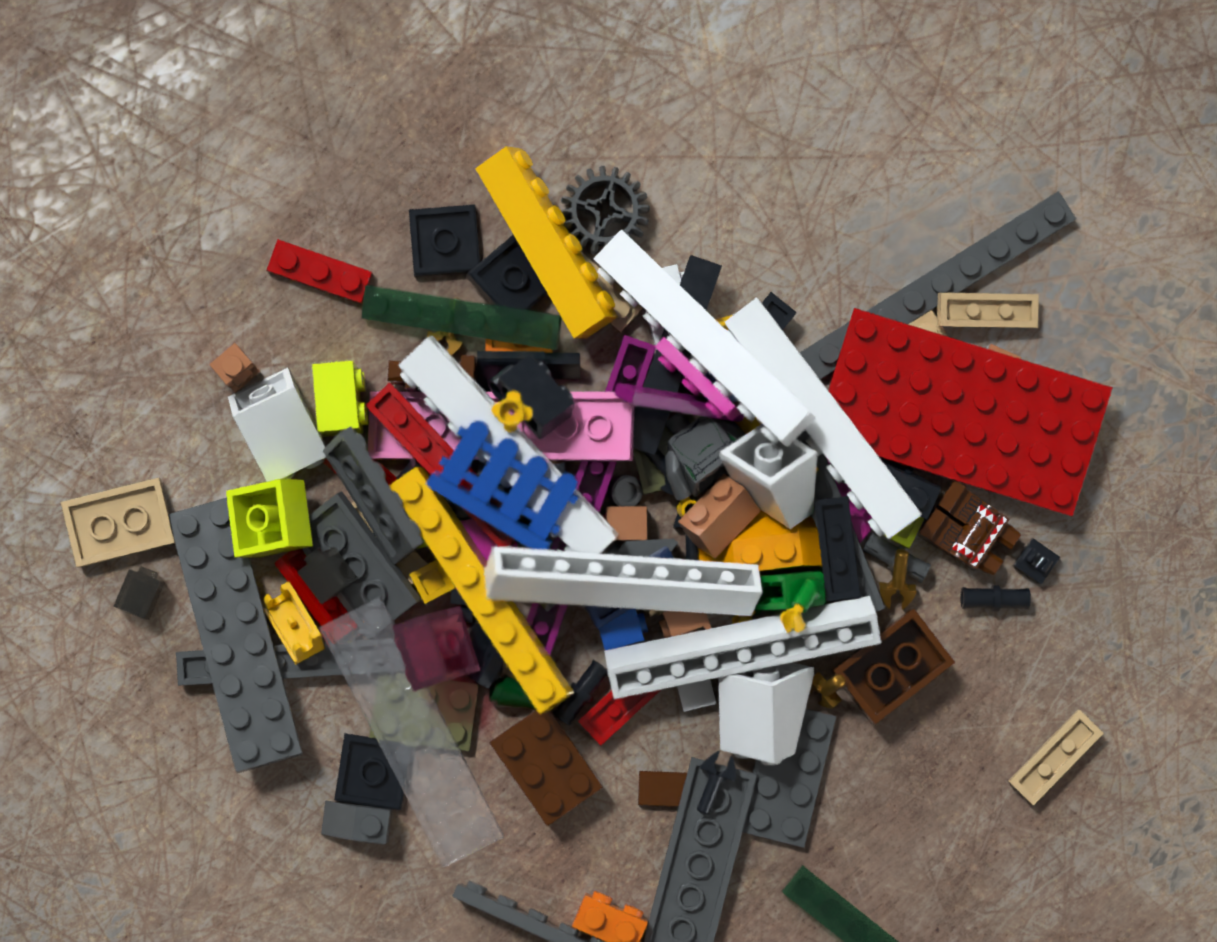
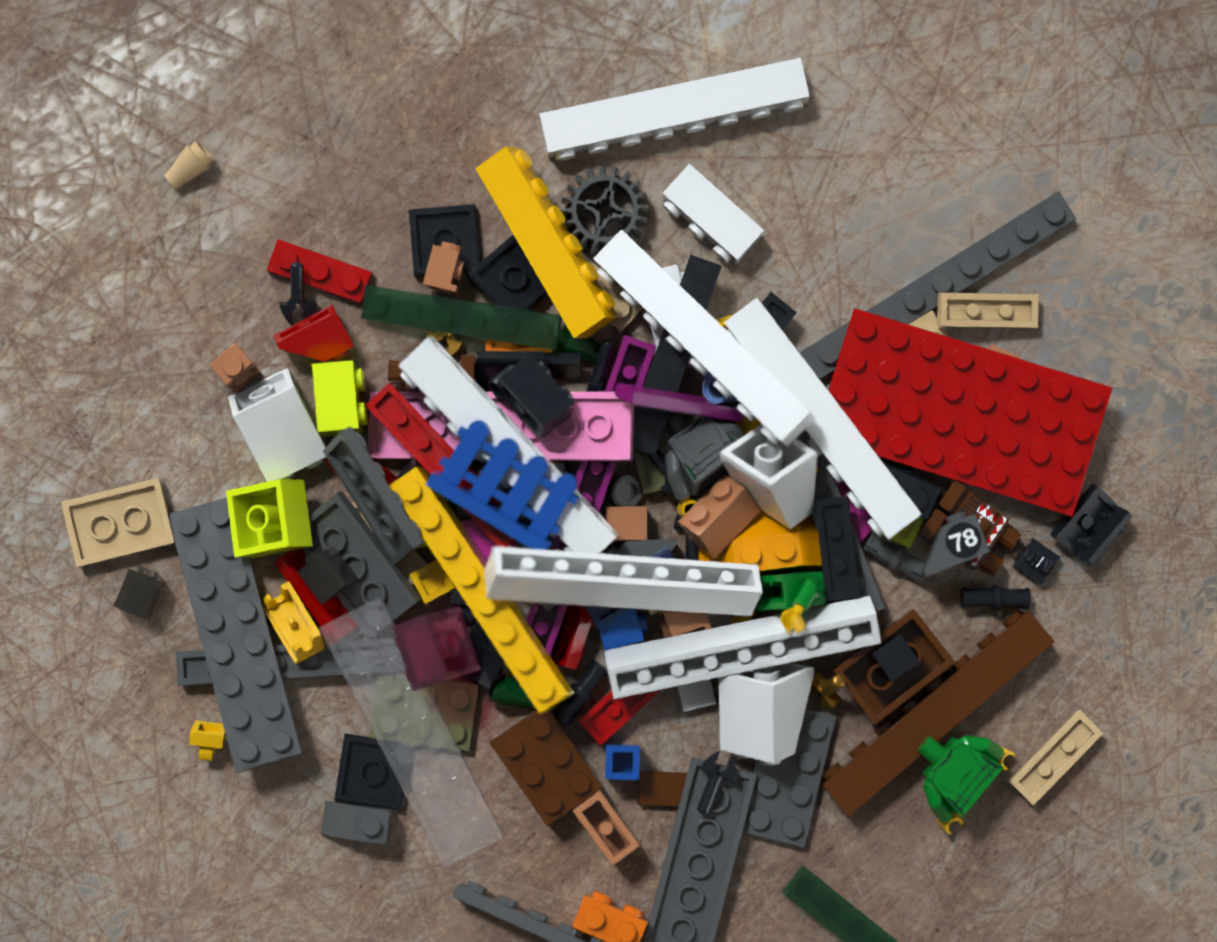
yellow plate [492,391,533,432] -> none
dark pink plate [655,337,741,421] -> none
pearl gold bar [879,549,917,610] -> none
none -> tan cone [164,141,214,189]
none -> yellow tile [189,720,227,761]
none -> red slope [273,304,354,362]
none -> black bar [279,262,317,326]
none -> nougat brick [423,242,465,296]
none -> white brick [540,58,810,161]
none -> red plate [552,604,594,670]
none -> dark green cone [553,323,601,364]
none -> nougat brick [572,790,640,866]
none -> black bar [586,340,615,392]
none -> blue brick [605,744,640,780]
none -> white brick [662,164,764,264]
none -> reddish brown brick [820,610,1055,816]
none -> black tile [872,634,920,682]
none -> green torso [917,735,1016,835]
none -> slope [921,511,990,577]
none -> black bracket [1050,484,1132,566]

